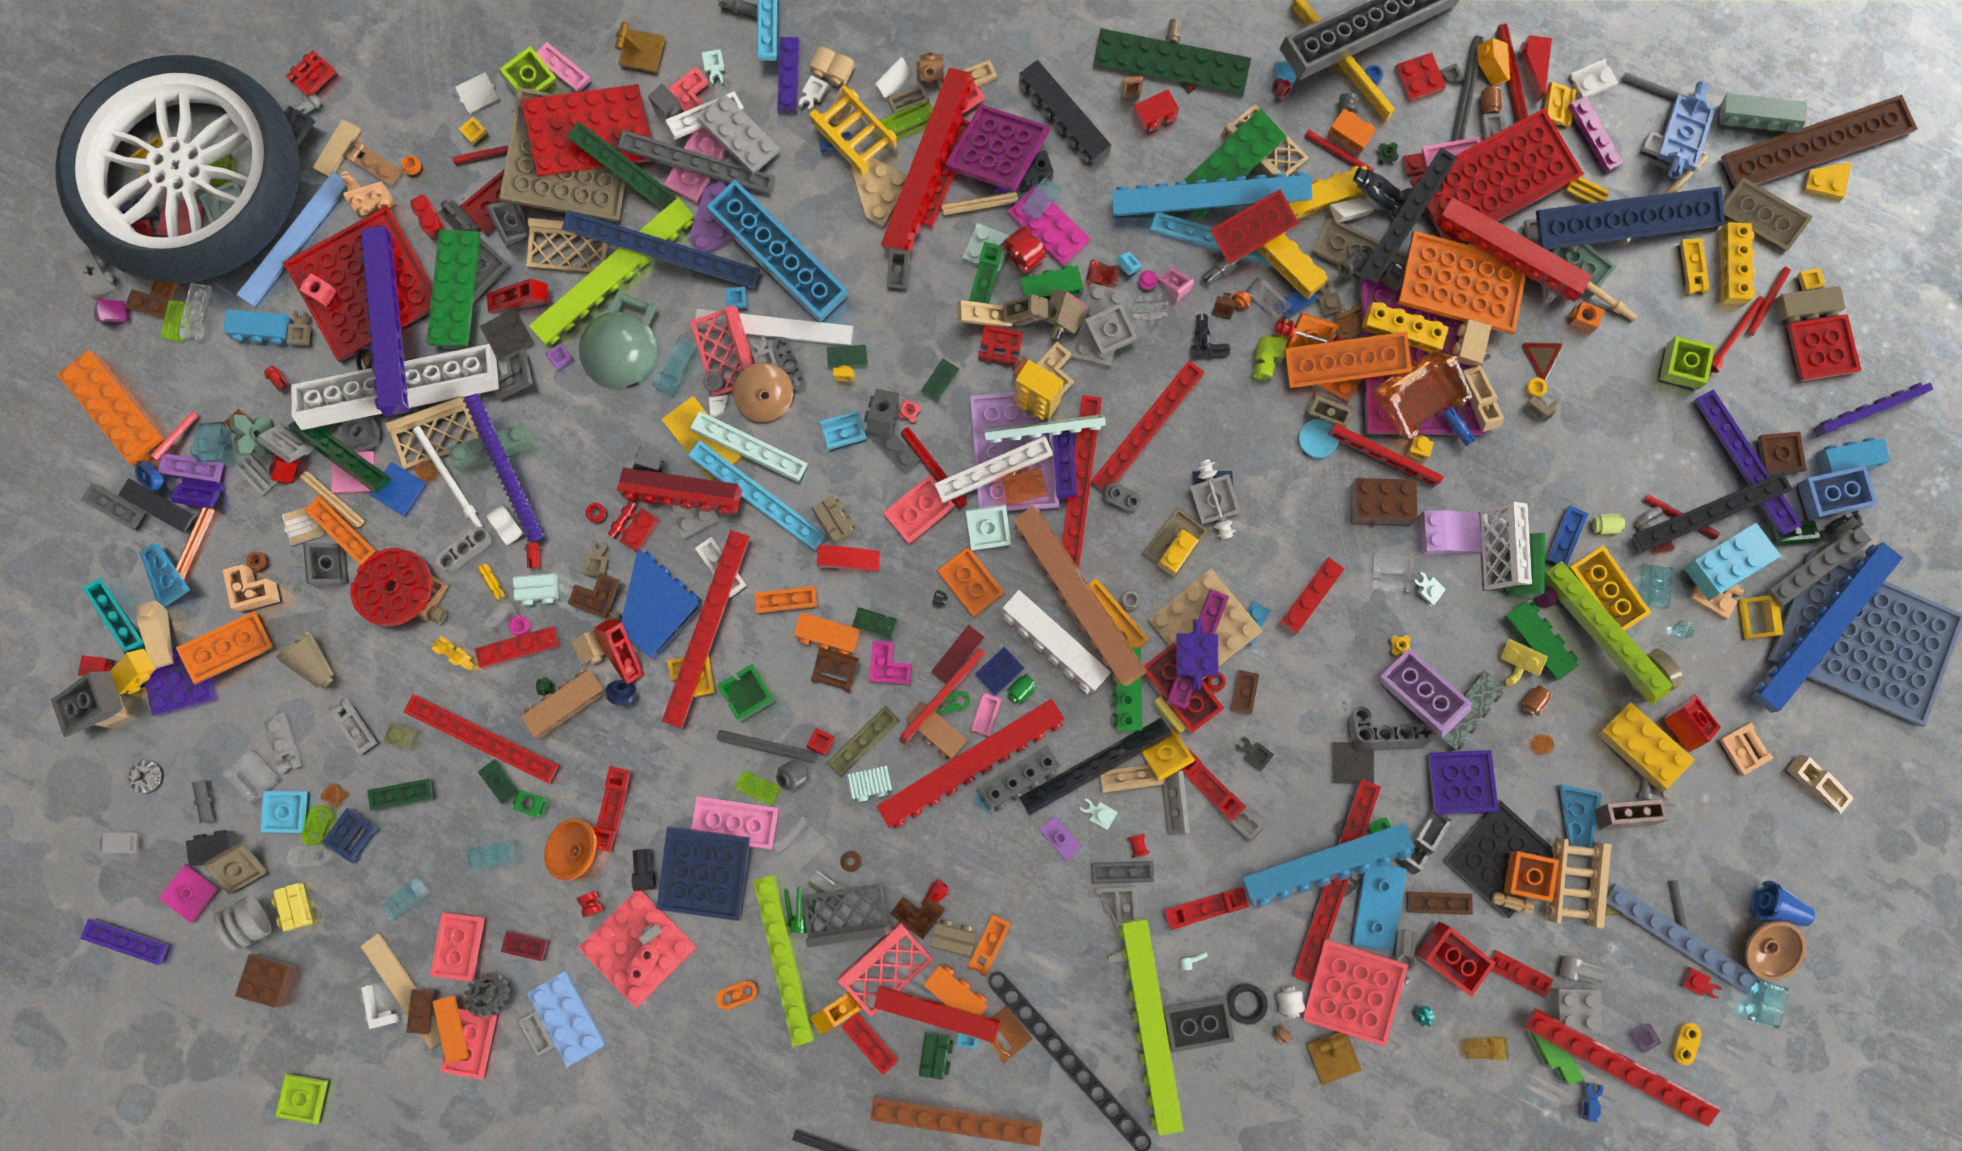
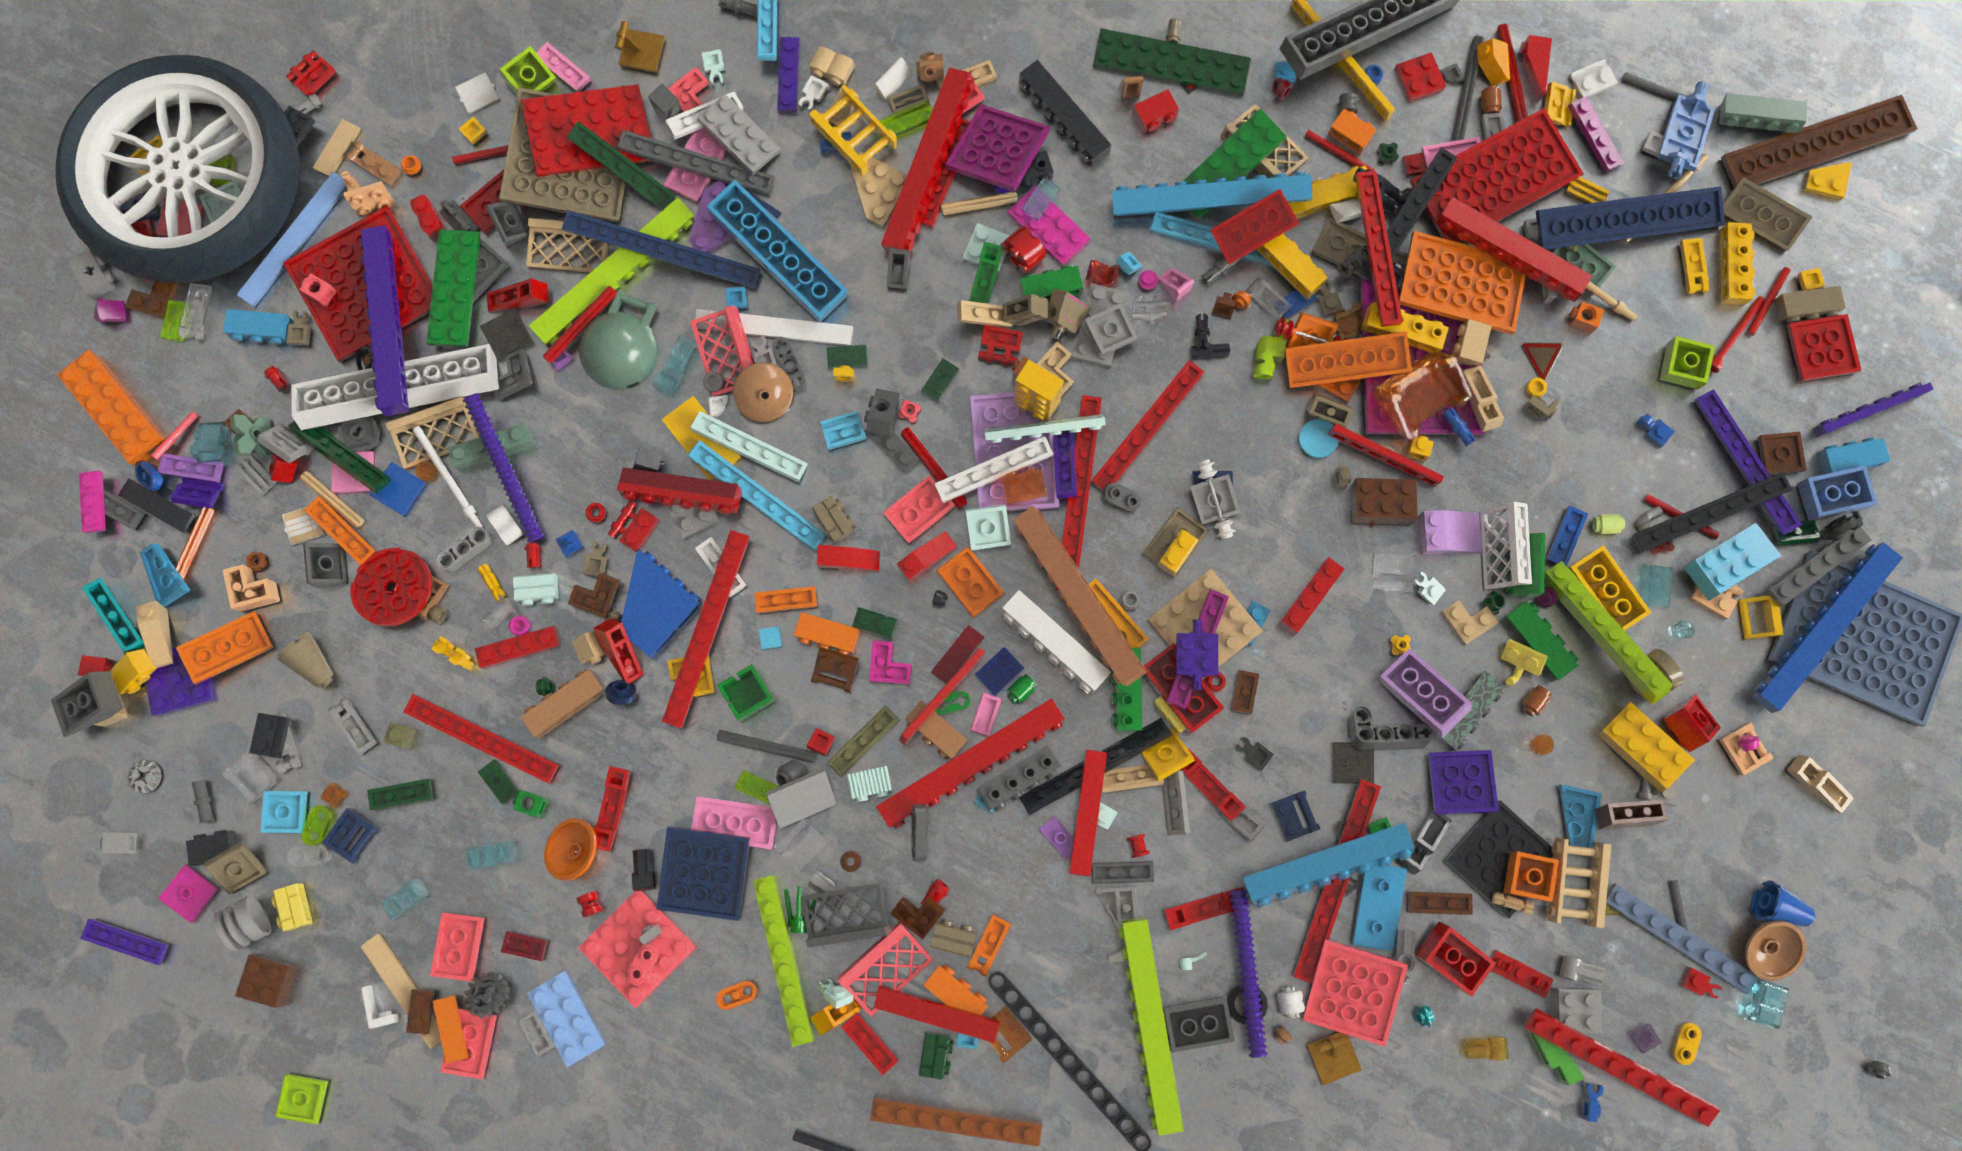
none -> dark pink plate [79,471,106,533]
none -> black plate [249,713,290,759]
none -> red axle [543,286,617,363]
none -> blue tile [555,530,584,558]
none -> dark blue piece [749,192,782,219]
none -> medium azure tile [759,626,782,650]
none -> light grey tile [766,768,837,829]
none -> light aqua plate [818,979,853,1009]
none -> slope [897,531,957,583]
none -> dark grey beam [911,804,926,861]
none -> red tile [1069,749,1107,876]
none -> dark purple piece [1229,890,1268,1058]
none -> dark blue plate [1270,790,1321,842]
none -> dark tan plate [1335,466,1351,490]
none -> red plate [1355,171,1403,327]
none -> tan plate [1441,600,1499,645]
none -> dark green plate [1484,591,1505,615]
none -> blue plate [1637,413,1675,448]
none -> dark pink plate [1738,734,1760,751]
none -> dark grey plate [1868,1061,1891,1079]

